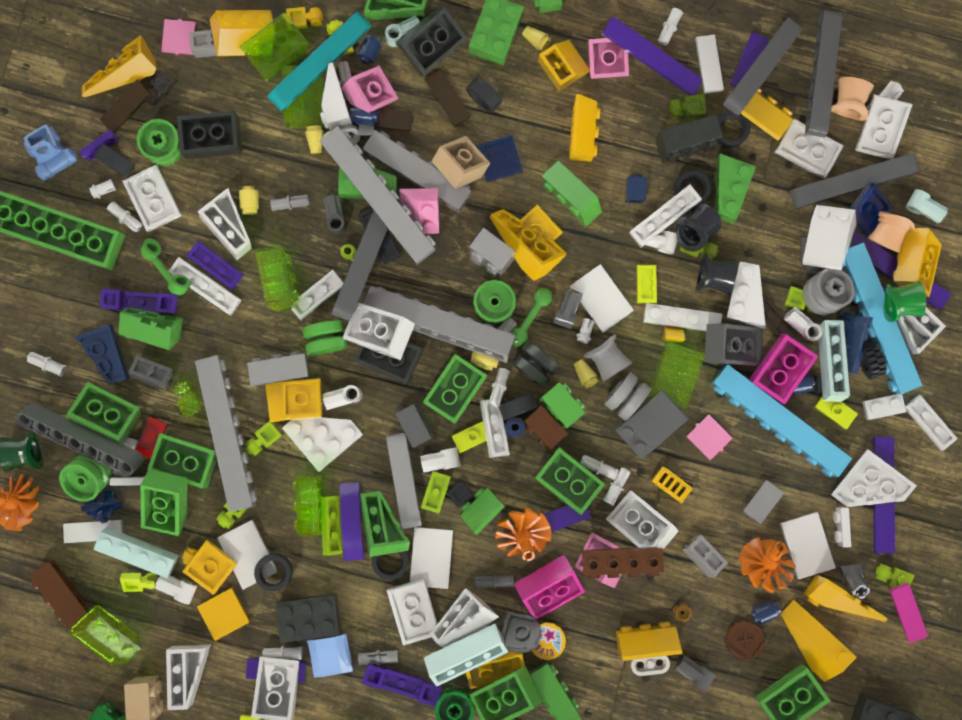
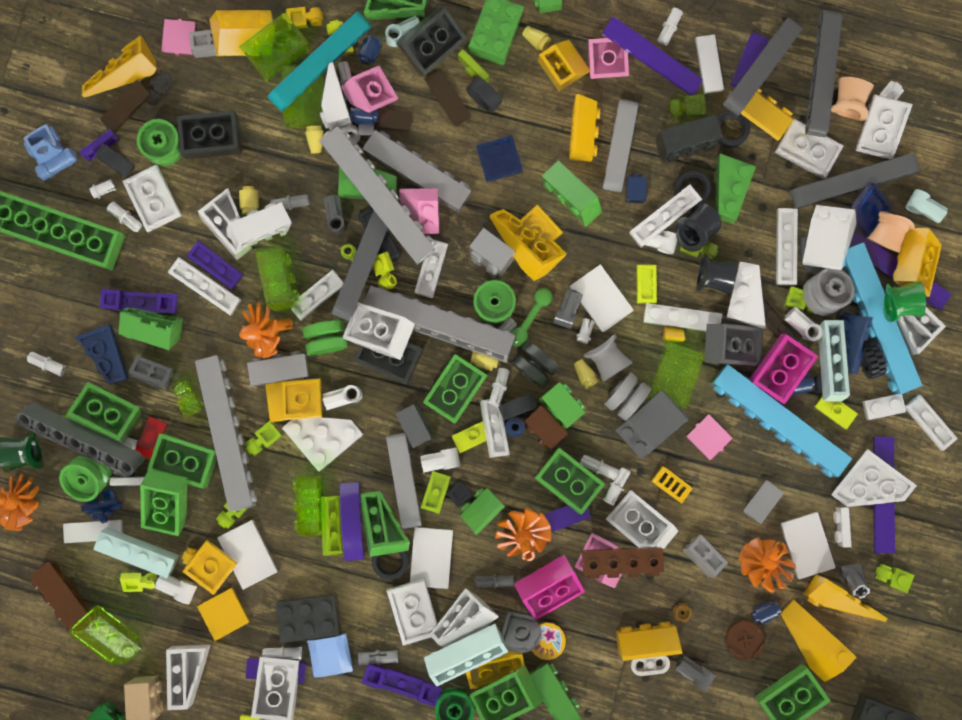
bright green piece [141,238,191,295] -> none
black tyre [254,553,293,591] -> none
tan brick [432,136,490,189] -> none
dark pink tile [889,583,928,643] -> none
none -> white wedge [226,202,292,250]
none -> orange piece [239,302,293,359]
none -> neon yellow plate [372,252,397,290]
none -> white tile [414,239,448,299]
none -> lime plate [458,50,489,83]
none -> light grey beam [602,99,638,193]
none -> white plate [776,208,798,285]

